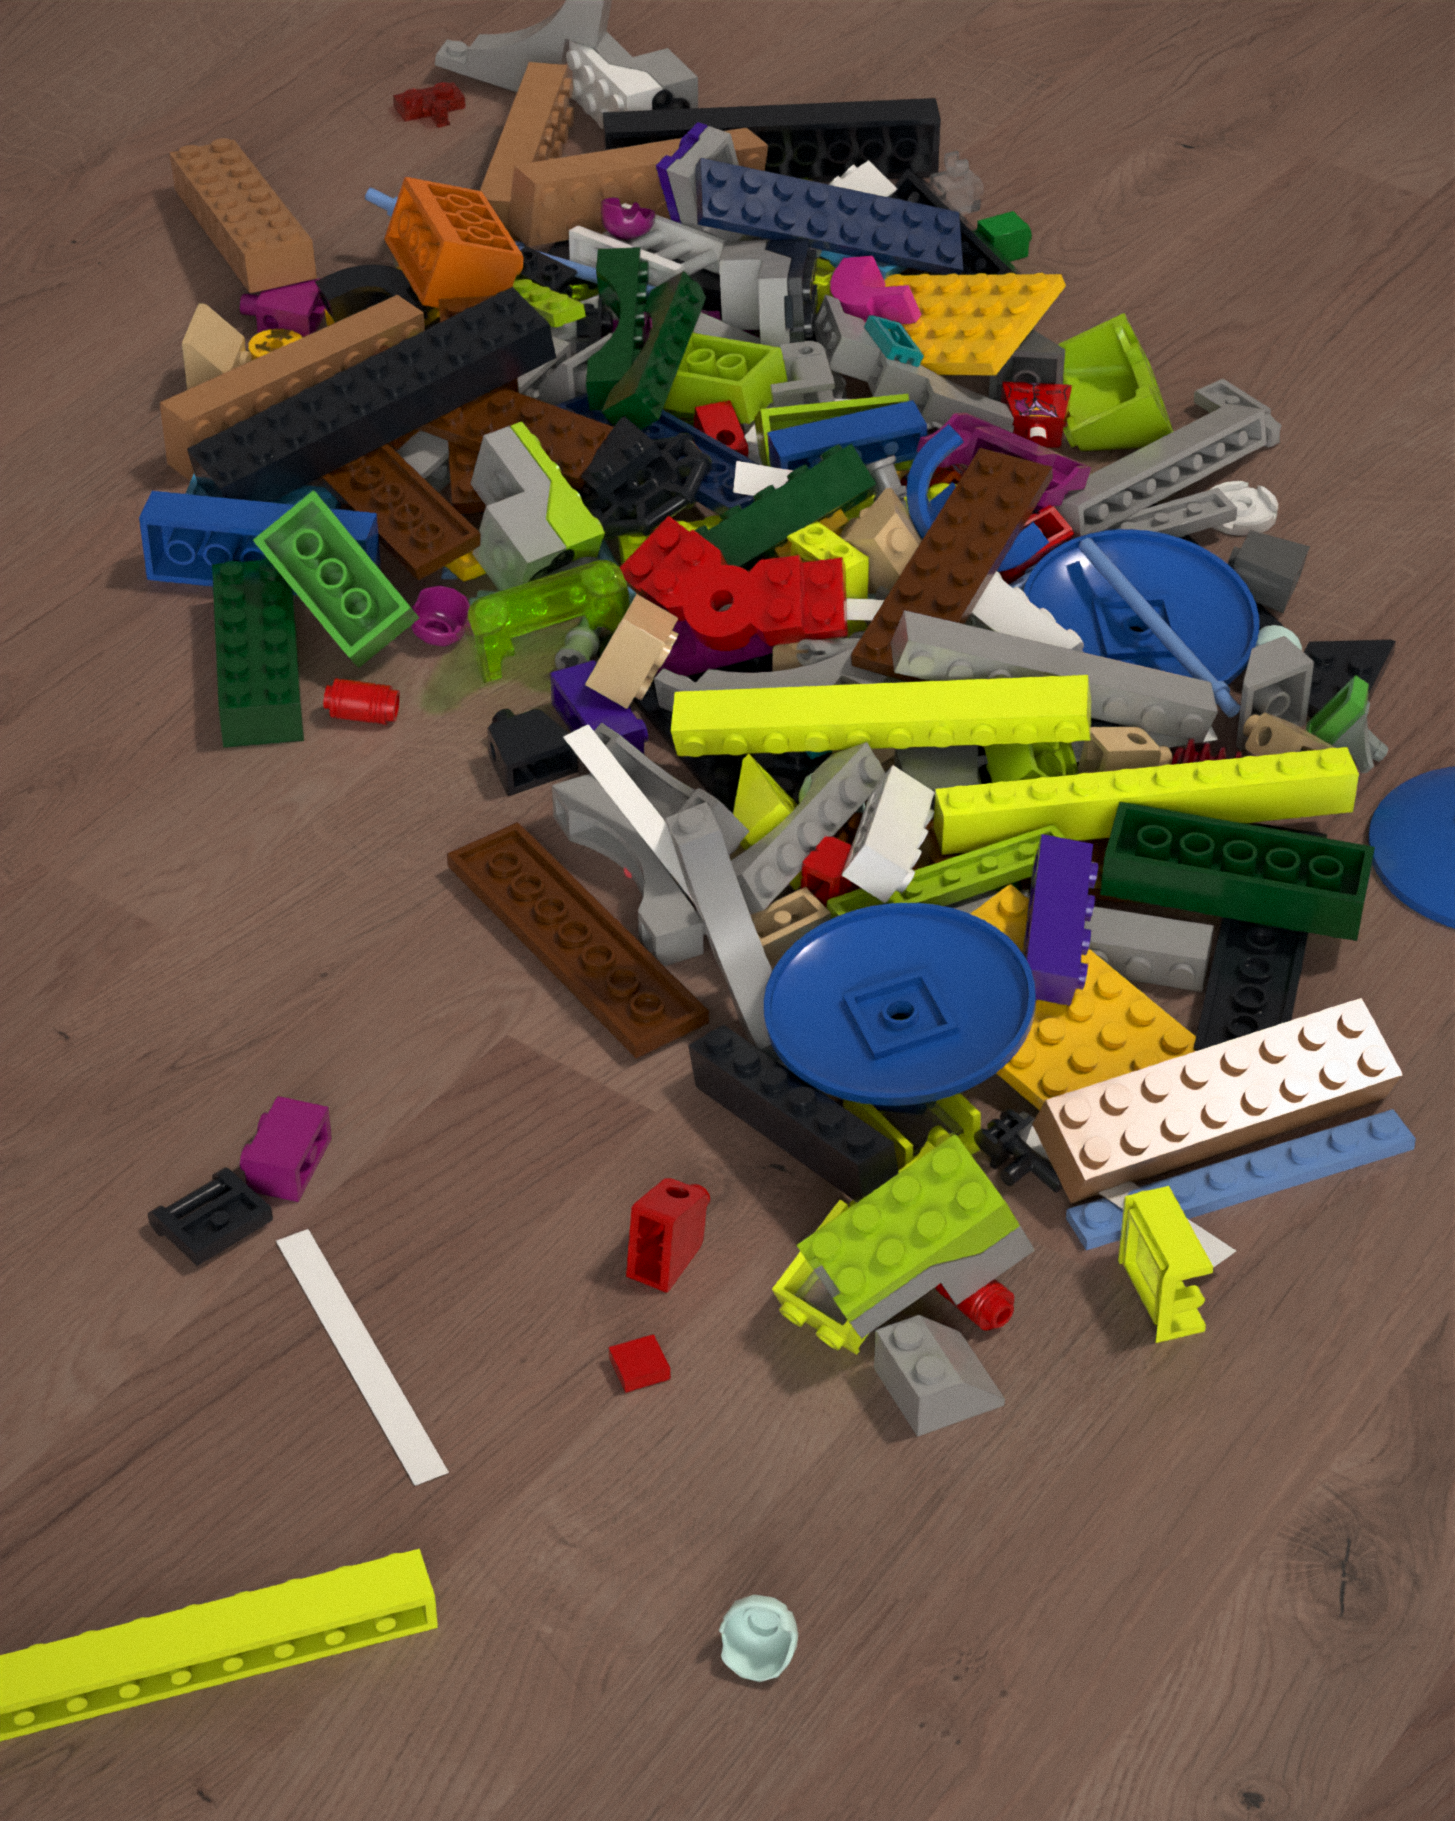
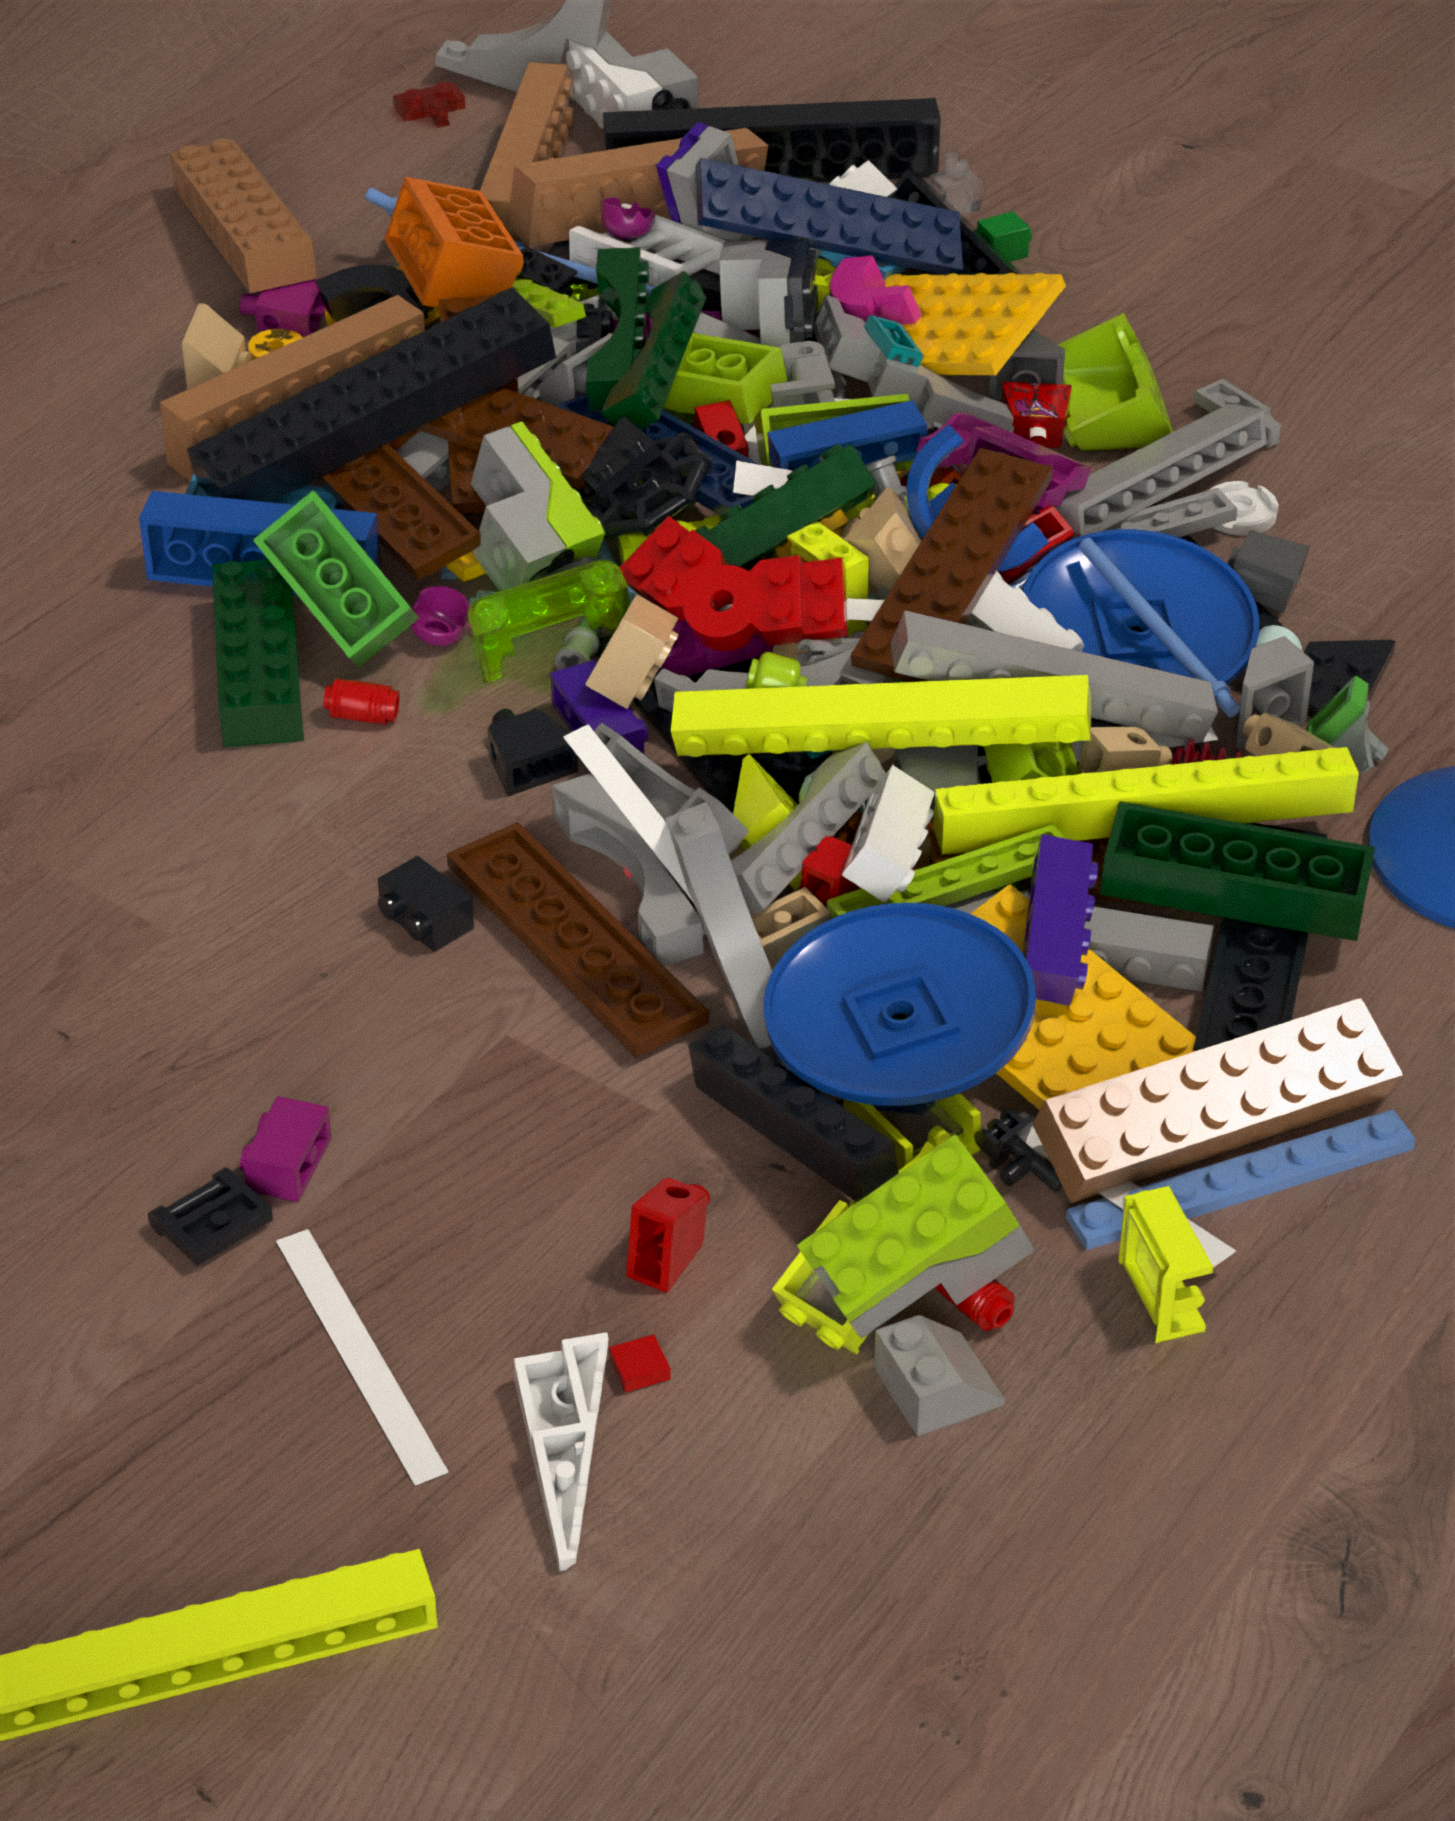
light aqua hair [719,1595,799,1682] -> none
none -> black brick [378,855,474,952]
none -> white wedge [514,1332,609,1571]
none -> lime head [745,652,807,689]

